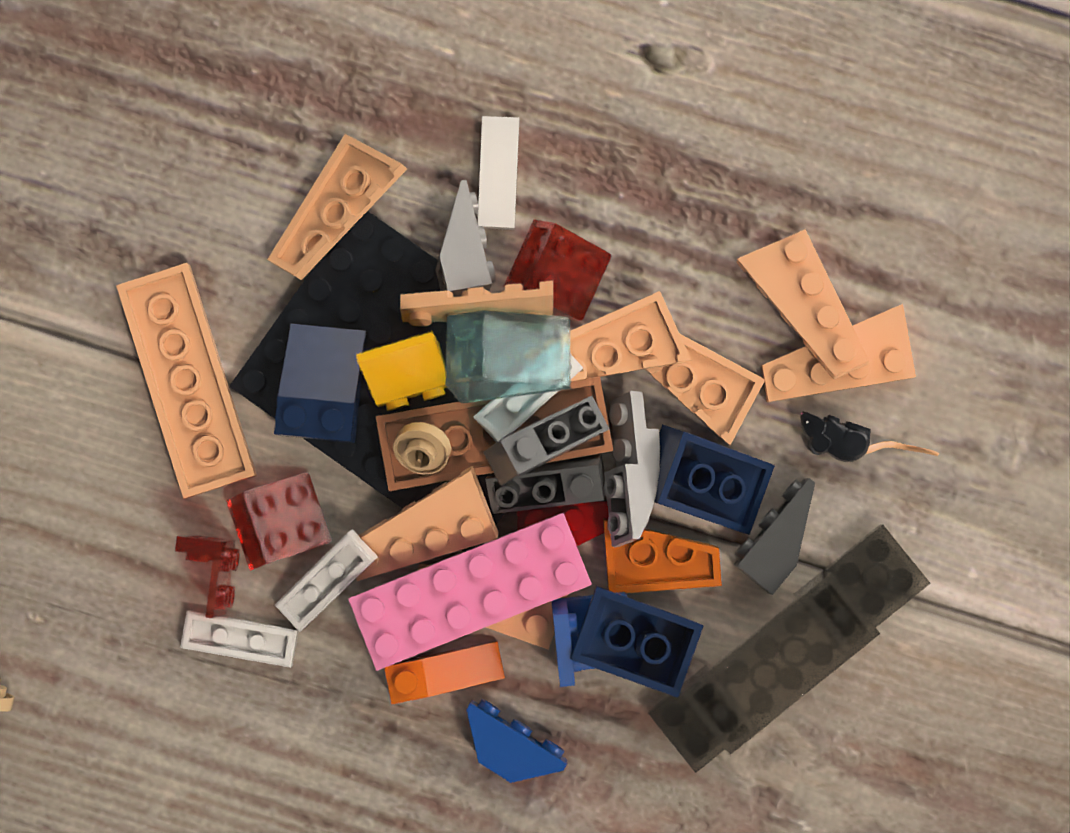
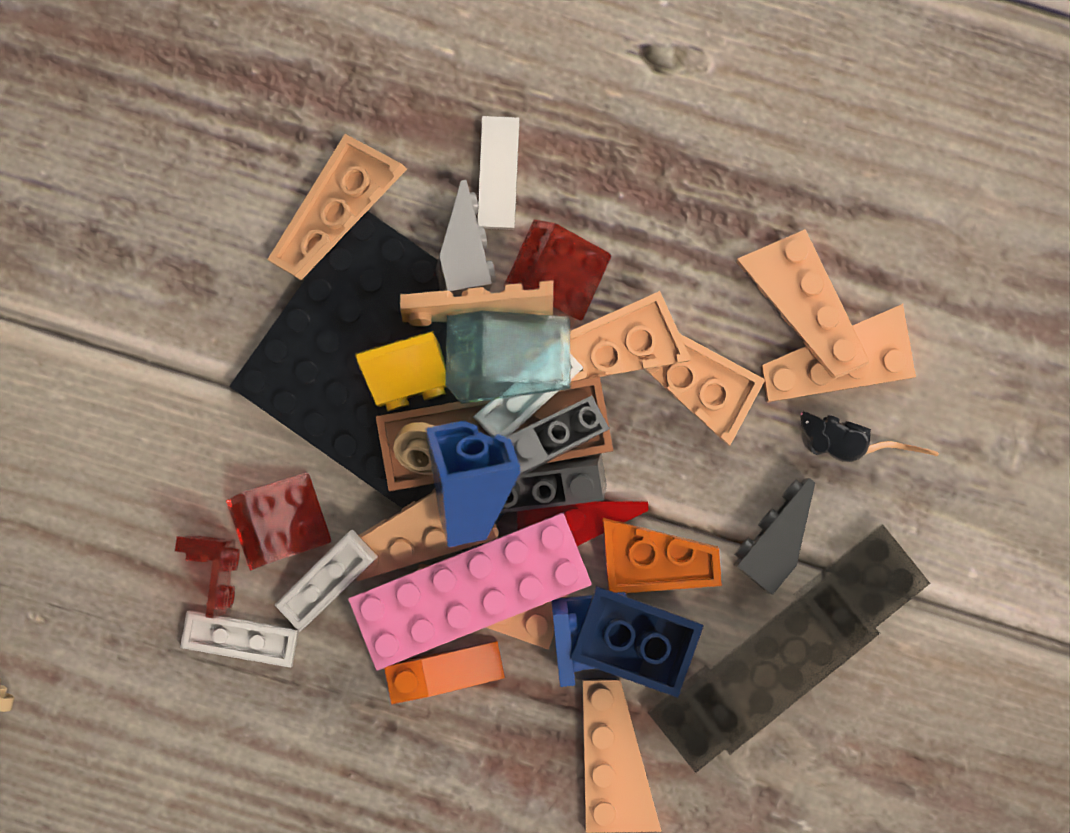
light nougat plate [116,263,257,499] -> none
dark blue slope [274,324,366,443] -> none
blue slope [466,699,567,783] -> none
light grey slope [604,391,660,547] -> none
dark blue slope [654,424,775,535] -> none
none -> blue slope [426,421,521,547]
none -> light nougat wing [582,679,662,833]

